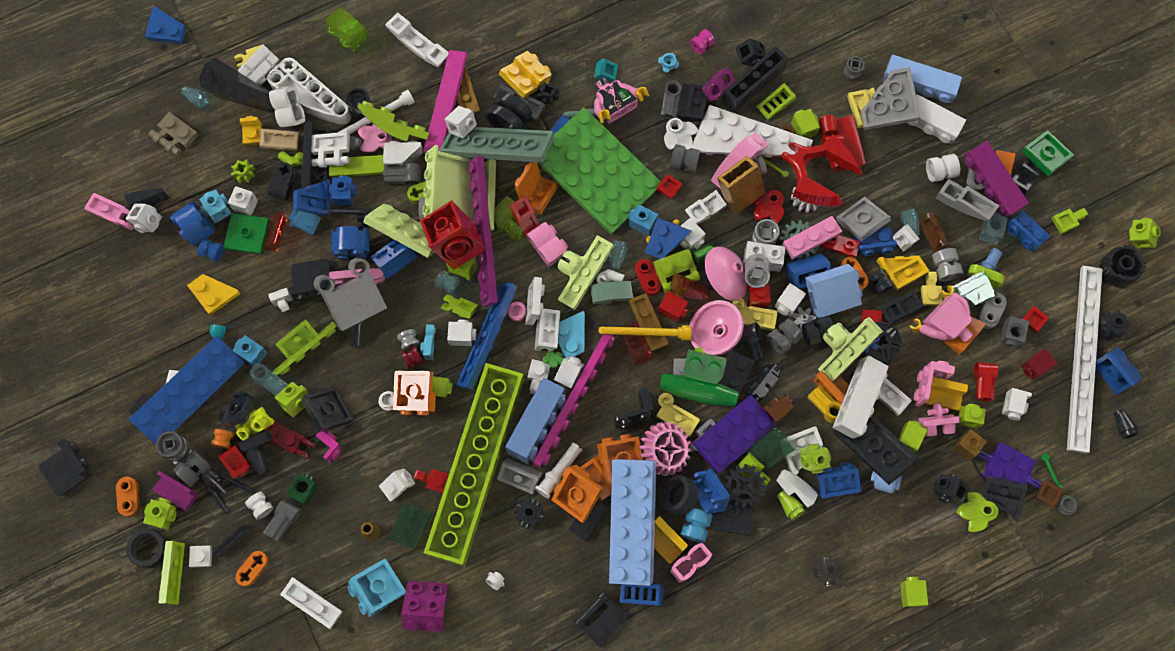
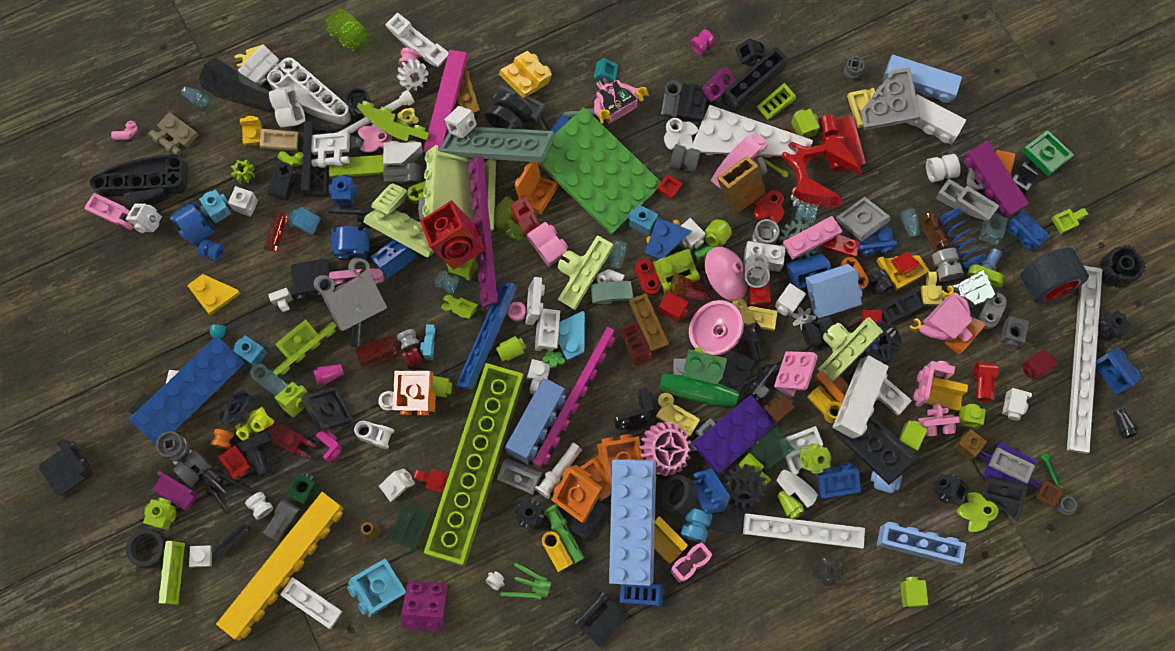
orange plate [116,477,140,517] -> none
blue wing [145,6,186,44] -> none
green plate [223,213,270,255] -> none
orange beam [235,551,269,587] -> none
blue wing [293,180,330,216] -> none
white brick [447,320,476,346] -> none
black gear [537,82,559,106] -> none
white brick [554,356,585,388] -> none
yellow piece [599,325,691,341] -> none
medium azure plate [658,53,679,73] -> none
white slope [685,190,727,224] -> none
dark grey wheel [767,319,803,355] -> none
white tile [893,225,919,252] -> none
red plate [1022,306,1049,333] -> none
lime brick [1129,218,1161,249] -> none
none -> black beam [90,154,188,197]
none -> bright pink arm [111,121,138,141]
none -> yellow brick [216,492,344,640]
none -> dark pink cone [313,364,344,386]
none -> white piece [354,421,395,449]
none -> clear red slope [355,335,398,367]
none -> yellowish green slope [371,183,407,214]
none -> white gear [397,59,428,91]
none -> light yellow plate [398,108,419,126]
none -> bright pink wheel [399,48,419,67]
none -> lime brick [496,336,526,361]
none -> bright green plant [500,563,551,600]
none -> bright green pin [542,504,585,564]
none -> yellow piece [542,531,573,572]
none -> lime head [704,219,732,247]
none -> white plate [743,514,865,549]
none -> bright pink bracket [774,351,817,397]
none -> clear light blue wheel [794,202,818,224]
none -> light blue brick [877,522,966,566]
none -> red slope [891,252,920,276]
none -> blue piece [939,208,986,268]
none -> light grey plate [988,448,1035,484]
none -> black wheel [1020,247,1089,304]

